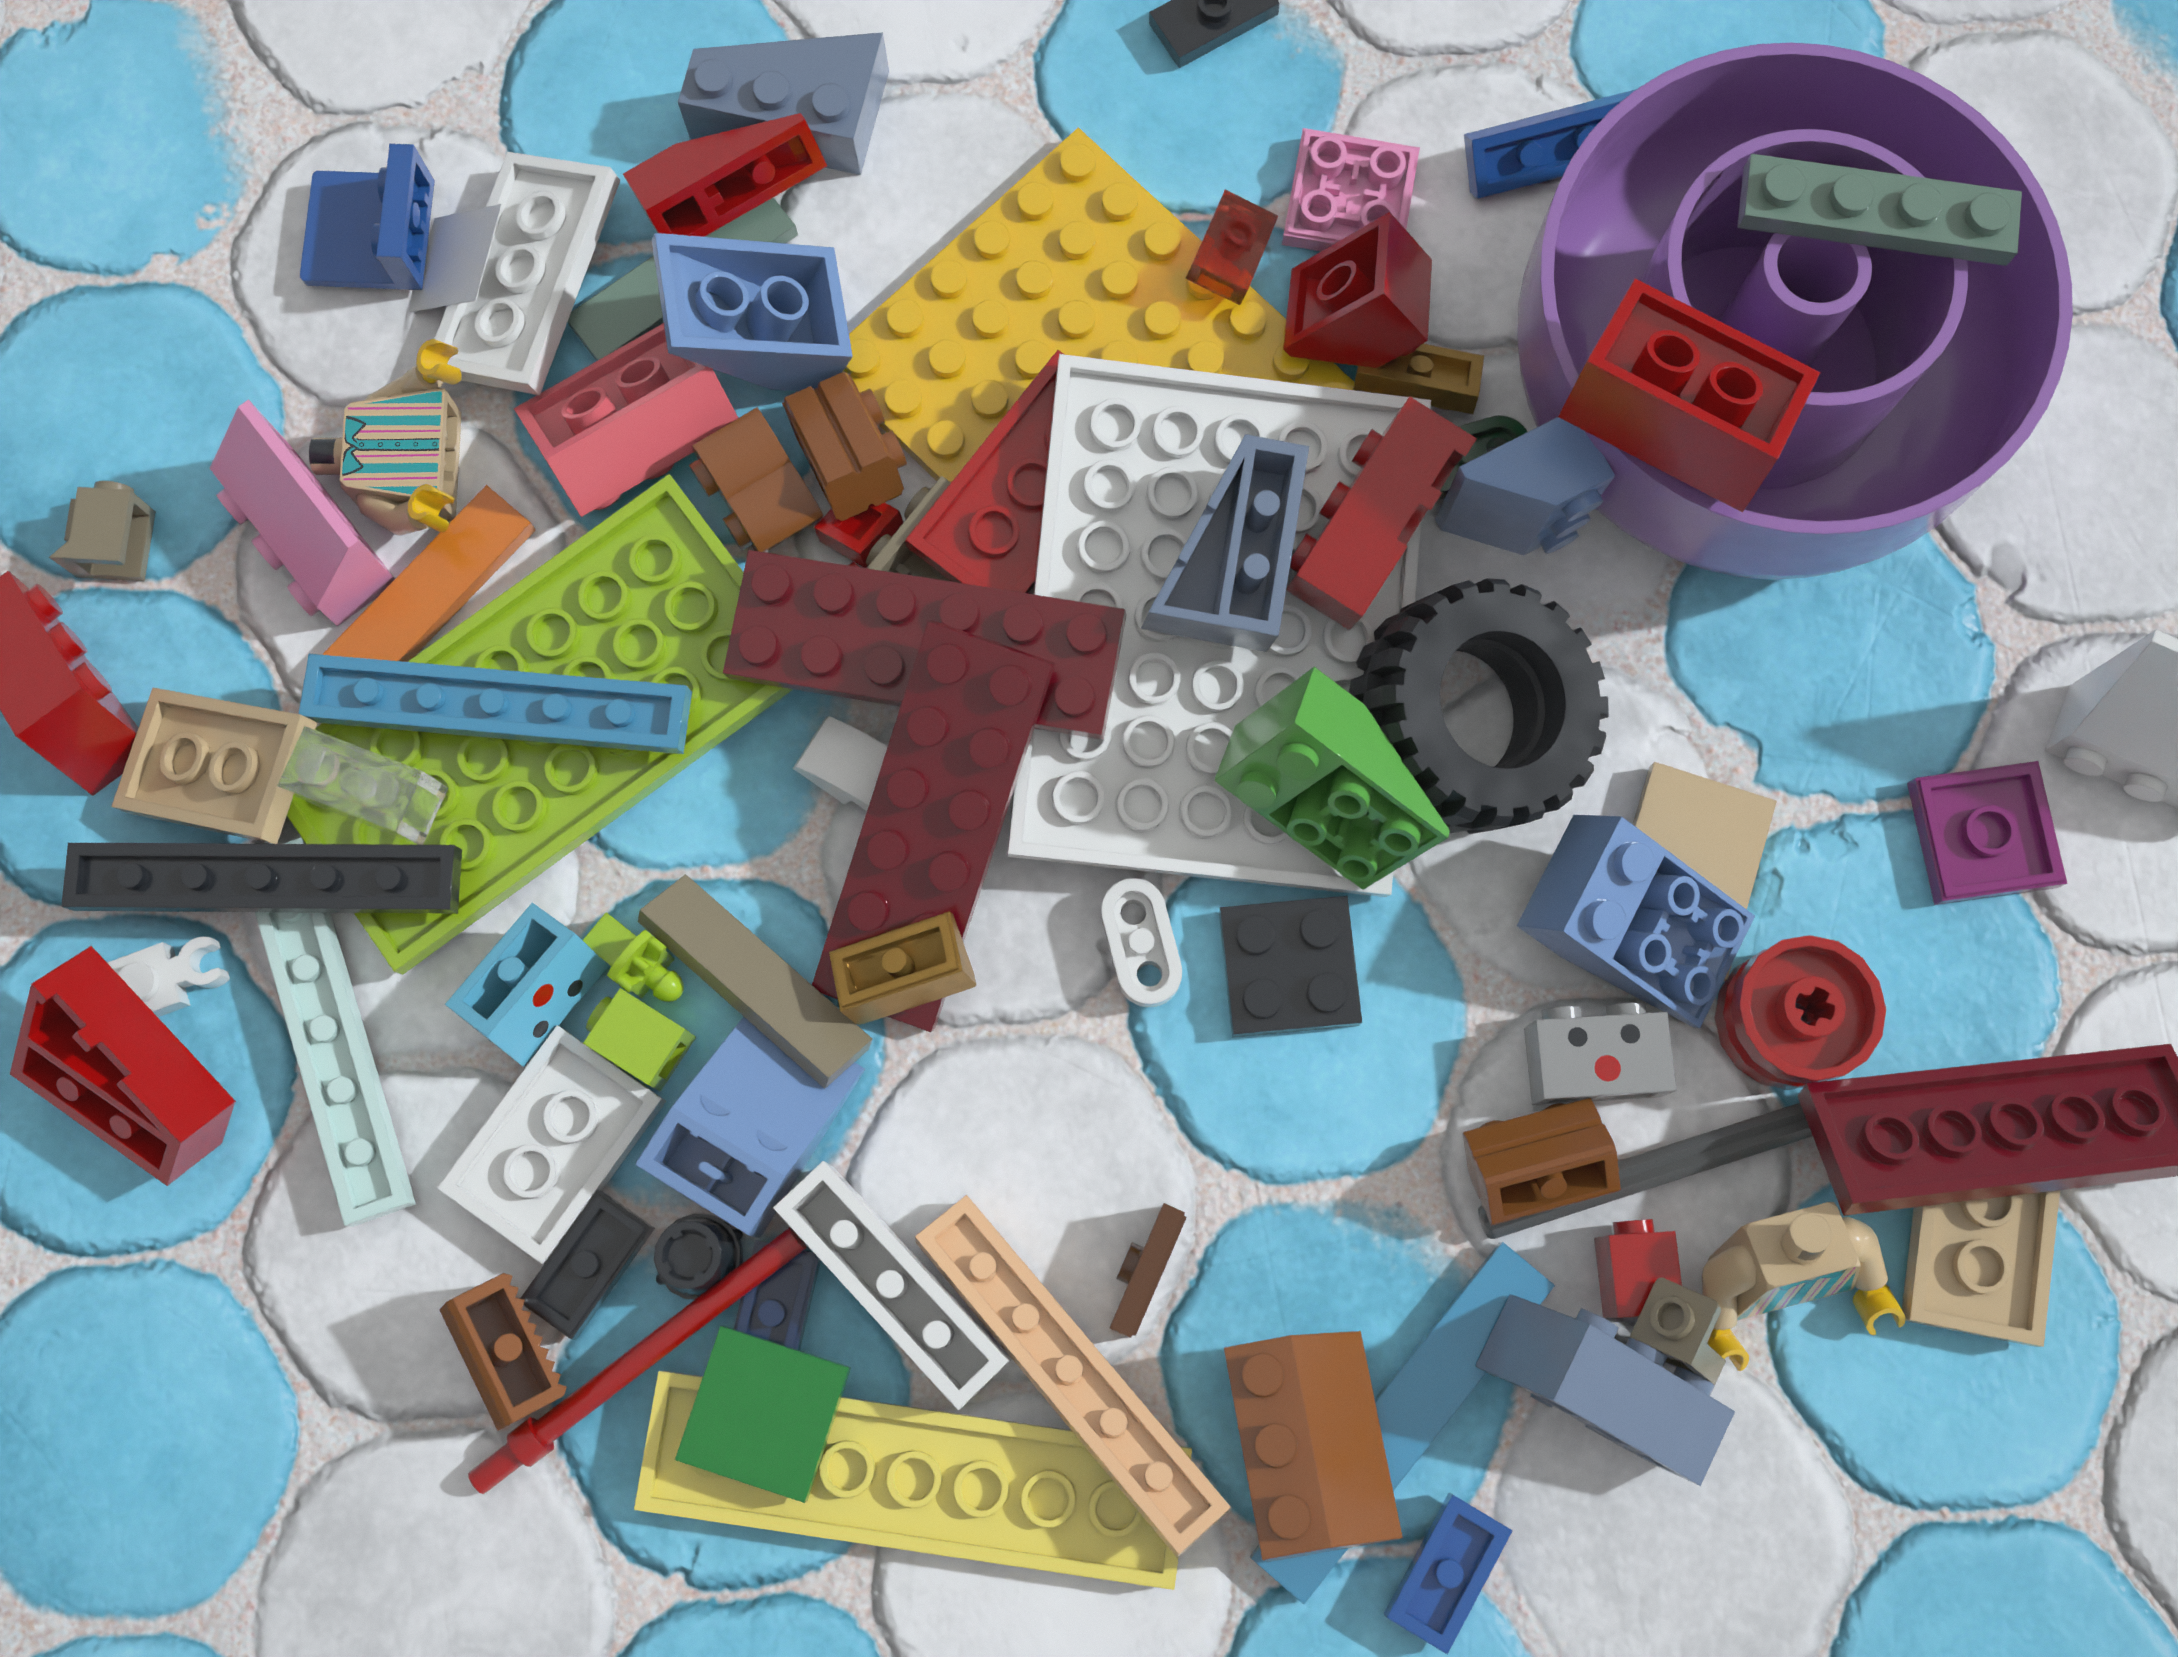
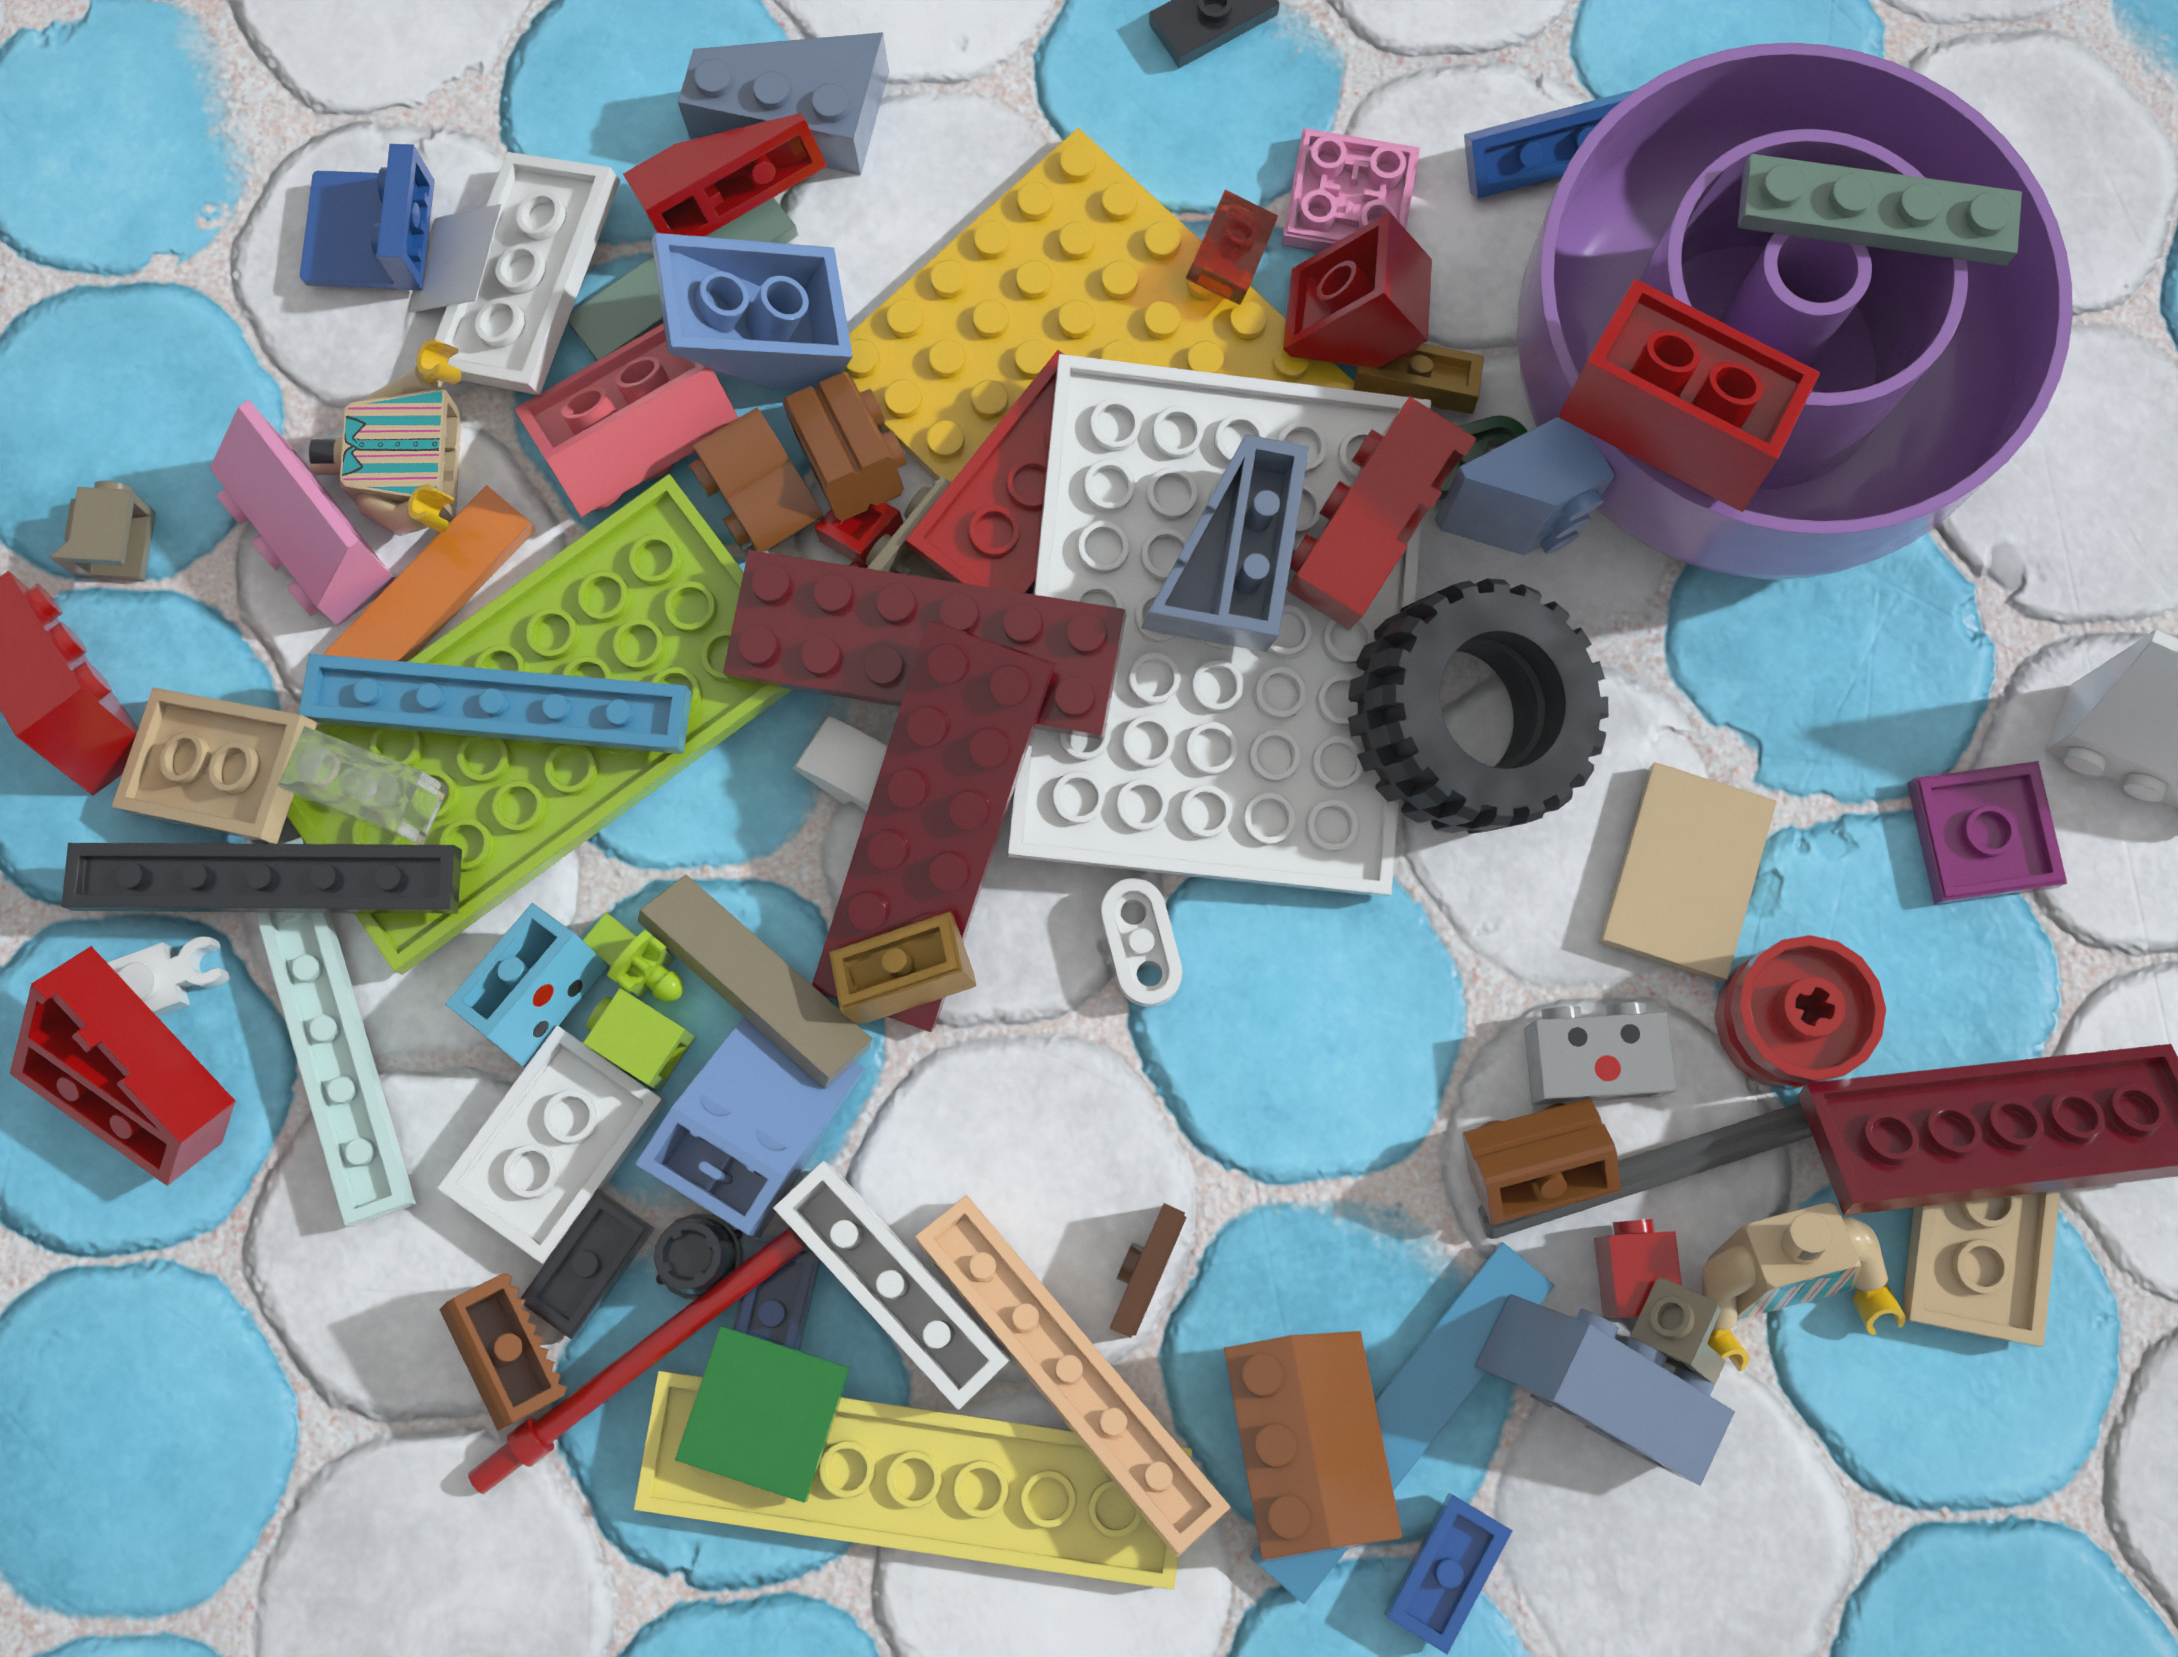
bright green slope [1214,666,1450,890] -> none
black plate [1219,896,1362,1038] -> none
medium blue slope [1517,814,1755,1029] -> none

